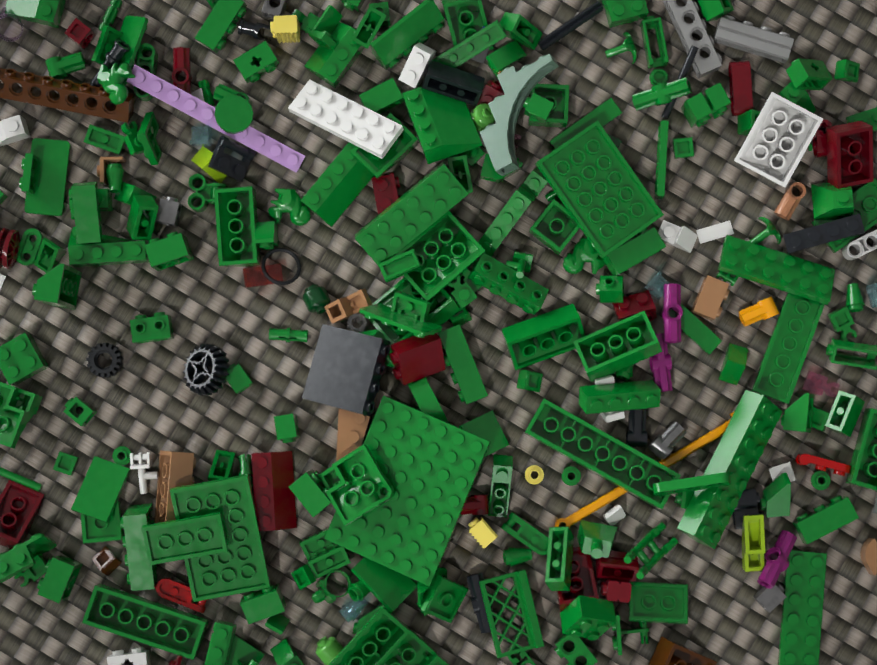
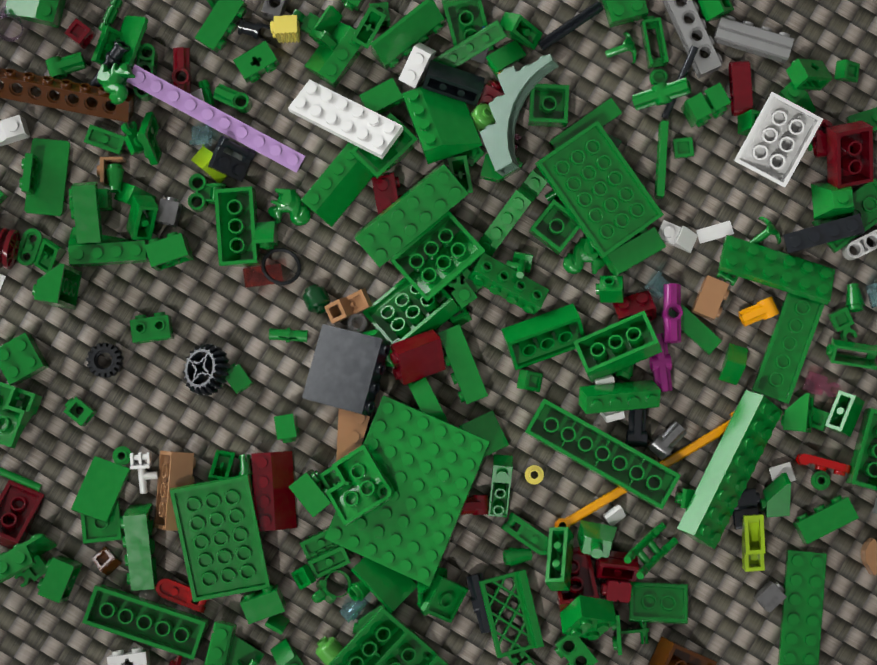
green tile [53,451,79,476] -> none
green plate [142,512,228,565] -> none
green tile [214,95,253,134] -> none
green bracket [359,291,442,338] -> none
green tile [378,249,421,283] -> none
light yellow brick [468,517,498,548] -> none
green brick [523,93,554,124] -> none
green plate [561,466,581,486] -> none
green beam [653,473,731,496] -> none
magenta piece [757,530,797,589] -> none
nougat piece [774,182,806,221] -> none

